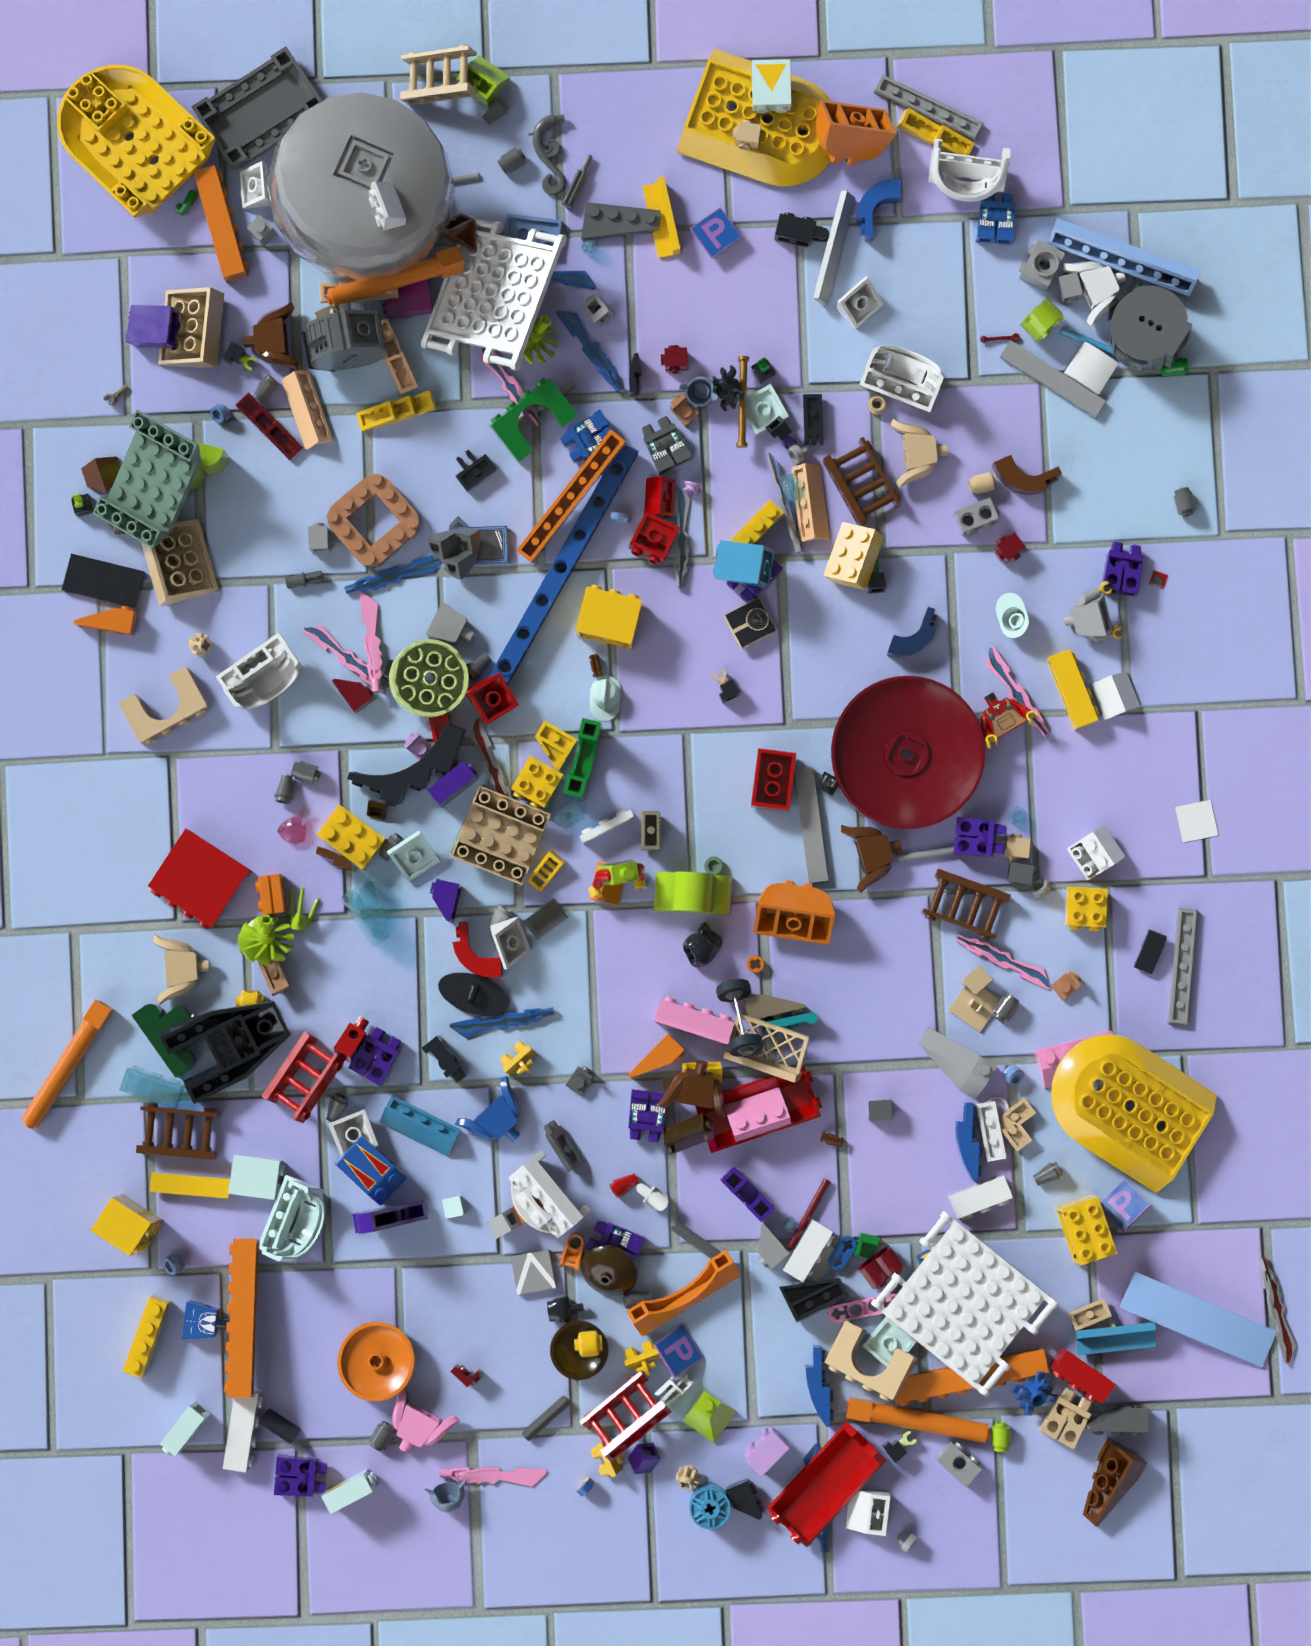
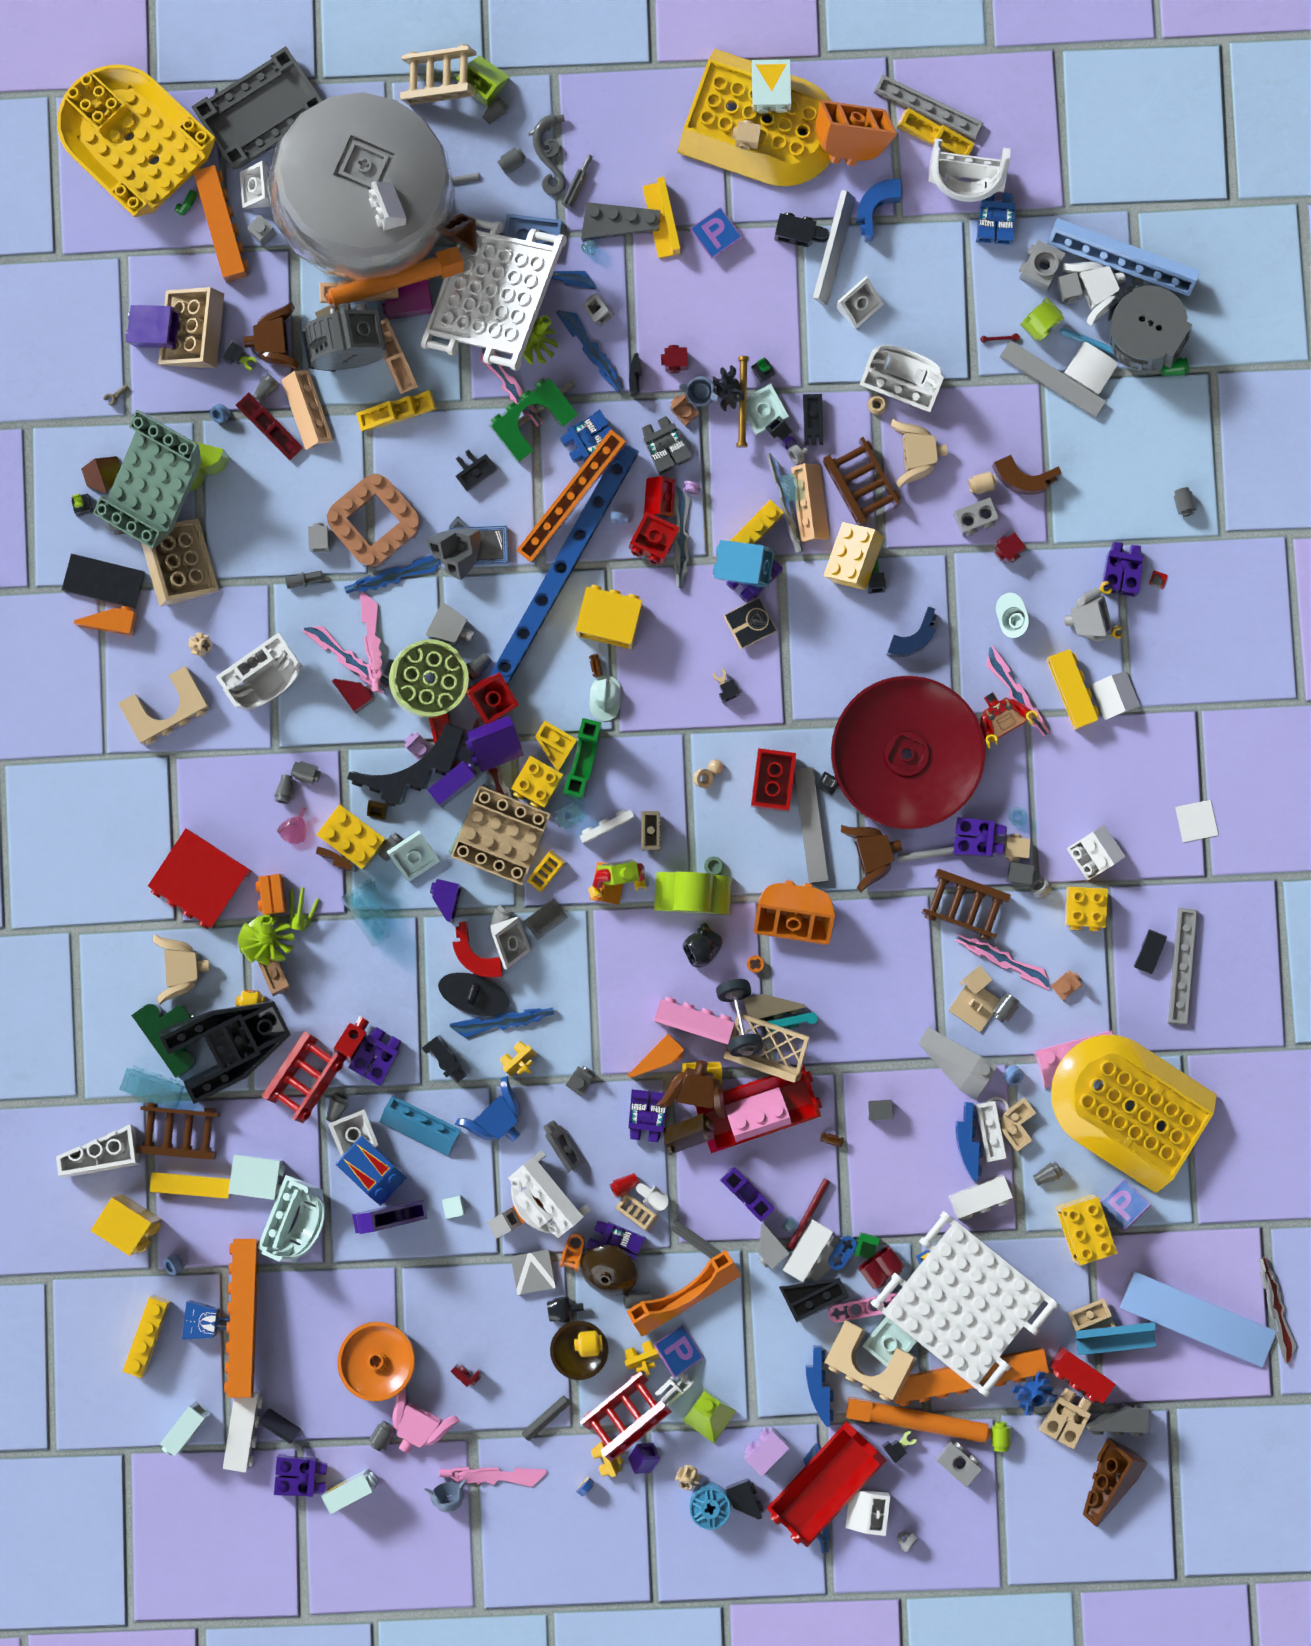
orange brick [21,999,115,1129] -> none
none -> white wedge [56,1124,140,1178]
none -> dark purple brick [465,716,524,772]
none -> tan slope [615,1193,660,1231]
none -> tan plate [693,759,723,788]

